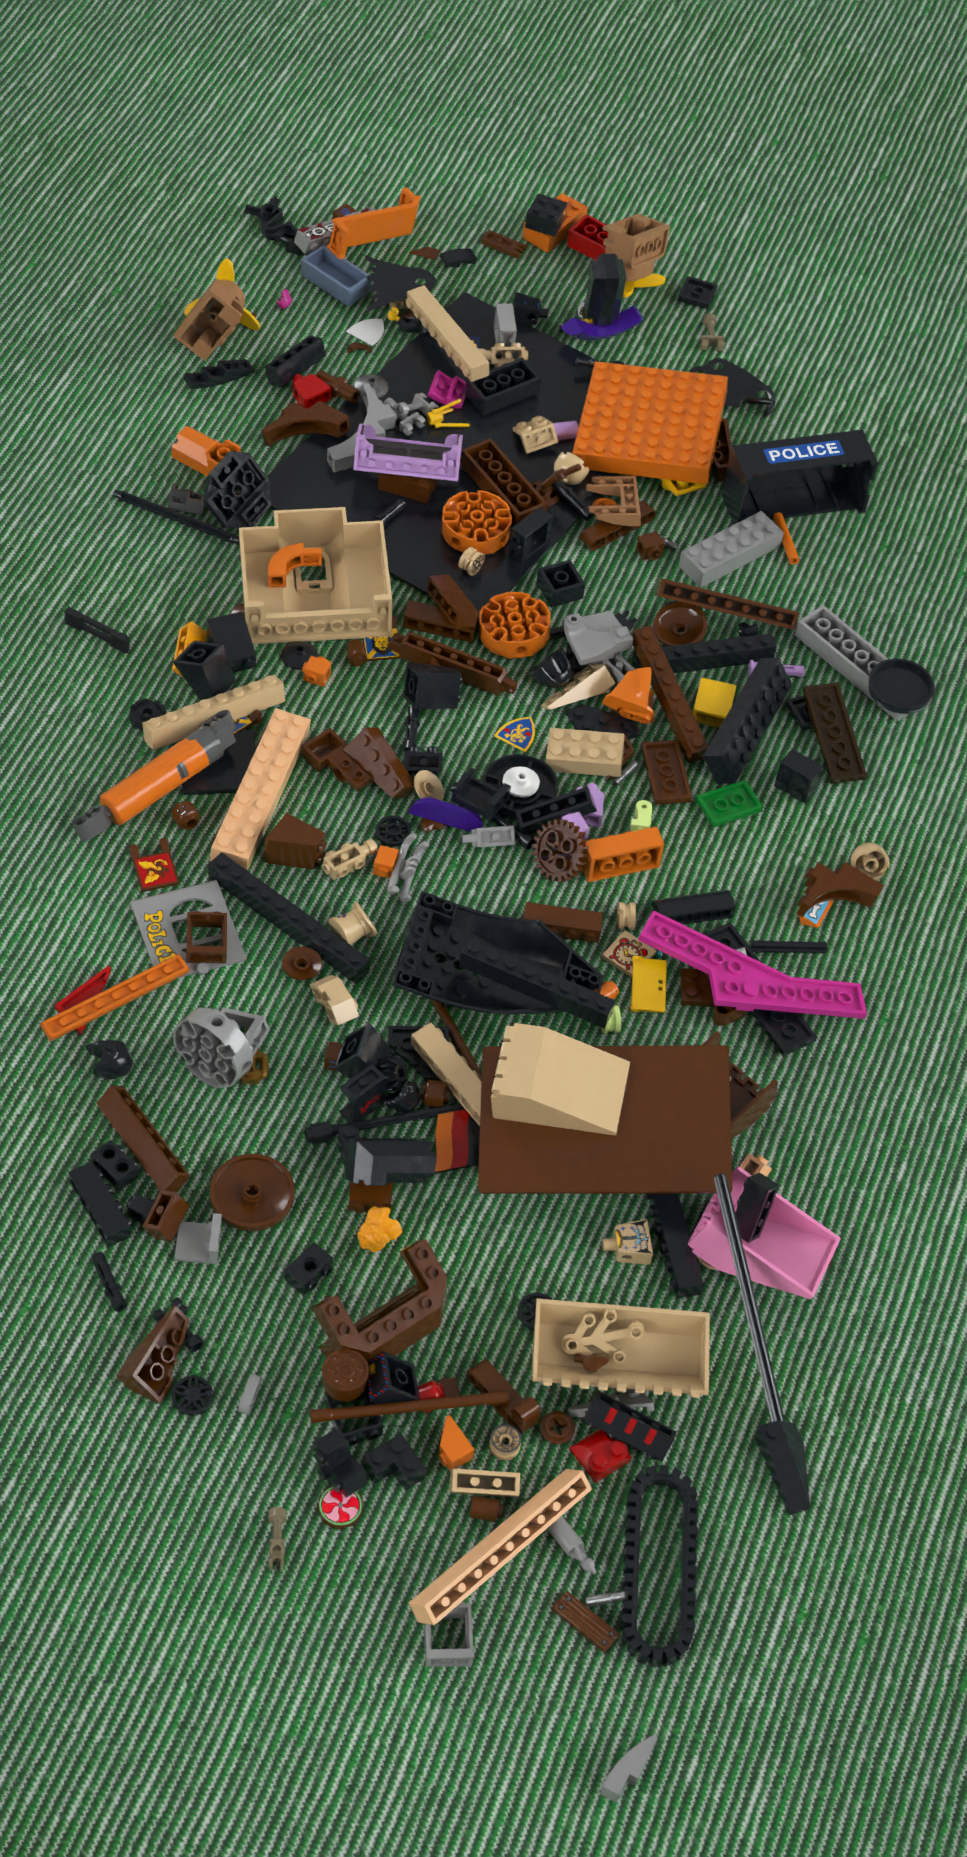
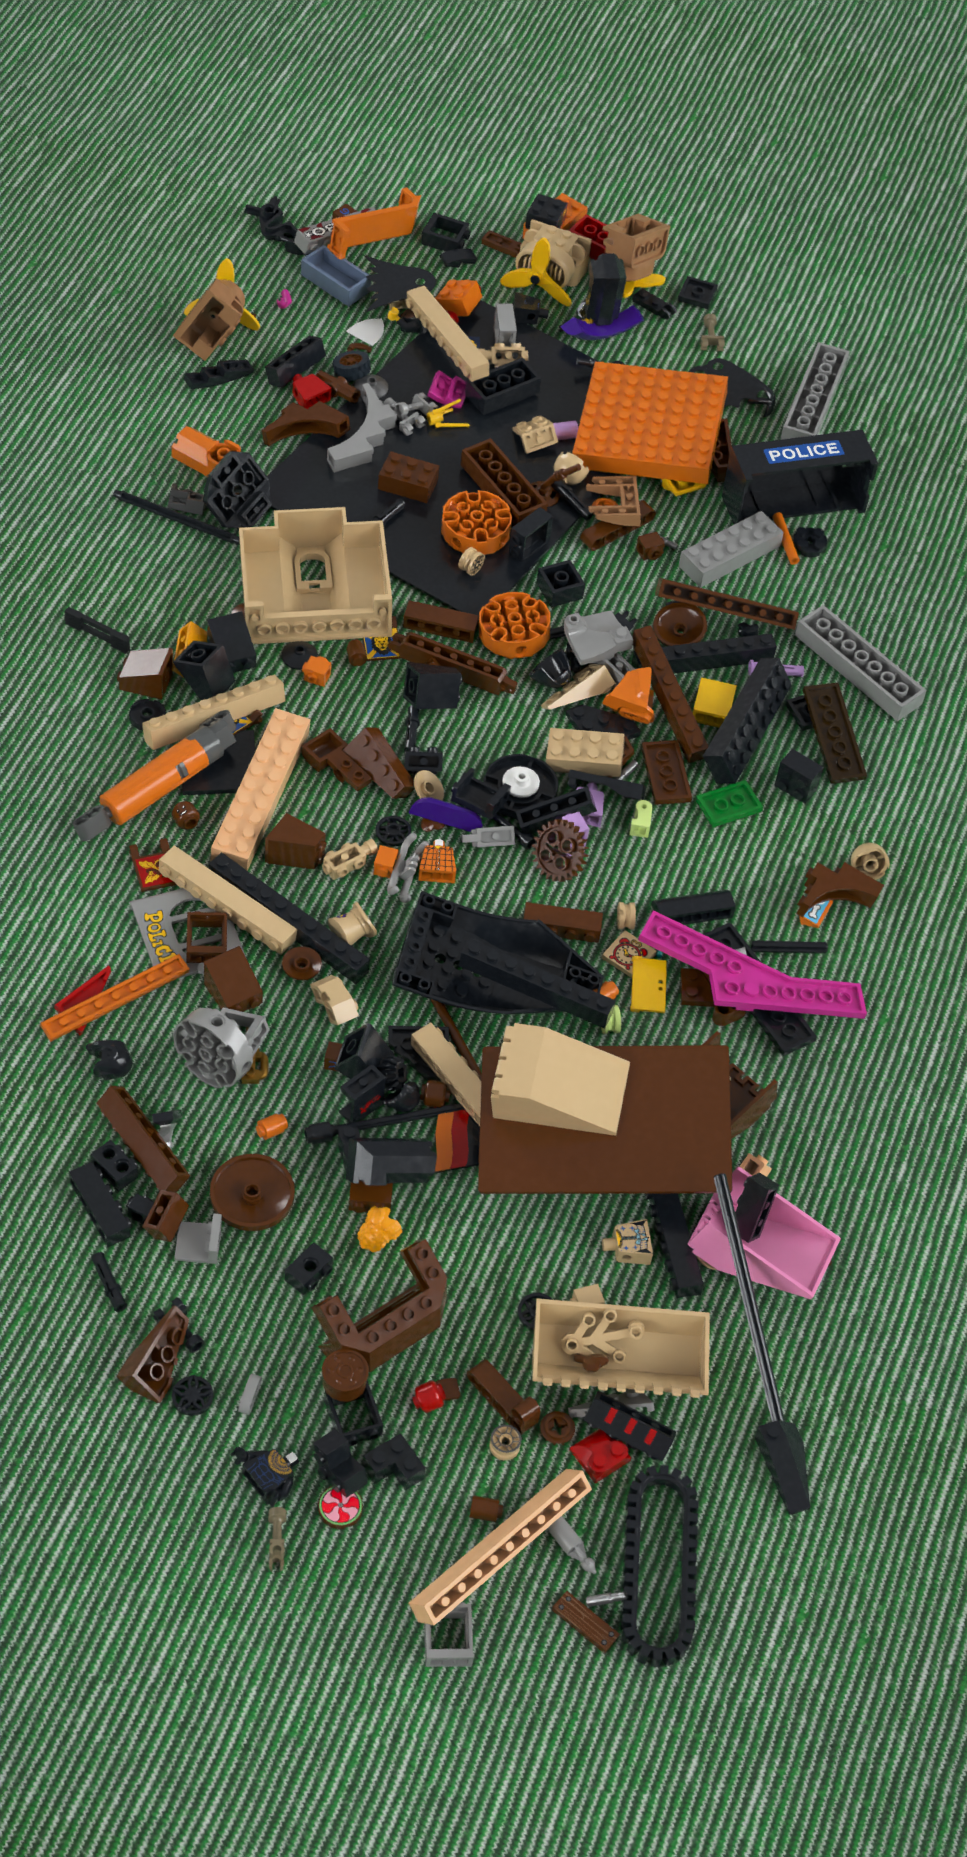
orange arch [268,543,322,587] -> none
reddish brown piece [310,1390,509,1423] -> none
lavender windscreen [353,424,463,481] -> none
black brick [367,1351,420,1414] -> none
reddish brown sticker [409,247,440,260] -> none
reddish brown brick [427,574,478,628] -> none
orange slope [438,1415,475,1472] -> none
tan brick [449,1468,520,1498] -> none
sticker [494,717,535,752] -> none
orange brick [581,827,664,882] -> none
light grey slope [600,1735,658,1803] -> none
black brick [867,658,935,714] -> none
none -> reddish brown slope [117,648,173,700]
none -> piece [152,1109,182,1148]
none -> tan brick [159,845,297,955]
none -> reddish brown slope [204,946,263,1012]
none -> black torso [230,1447,299,1507]
none -> orange brick [256,1113,288,1140]
none -> black wheel [333,350,371,381]
none -> orange torso [418,839,456,883]
none -> black window [421,213,471,252]
none -> orange brick [435,279,482,324]
none -> tan brick [500,219,592,307]
none -> black piece [568,770,646,801]
none -> tan brick [570,1284,605,1304]
none -> black hinge [632,288,677,320]
none -> light grey brick [780,342,850,440]
none -> black plate [792,527,827,557]

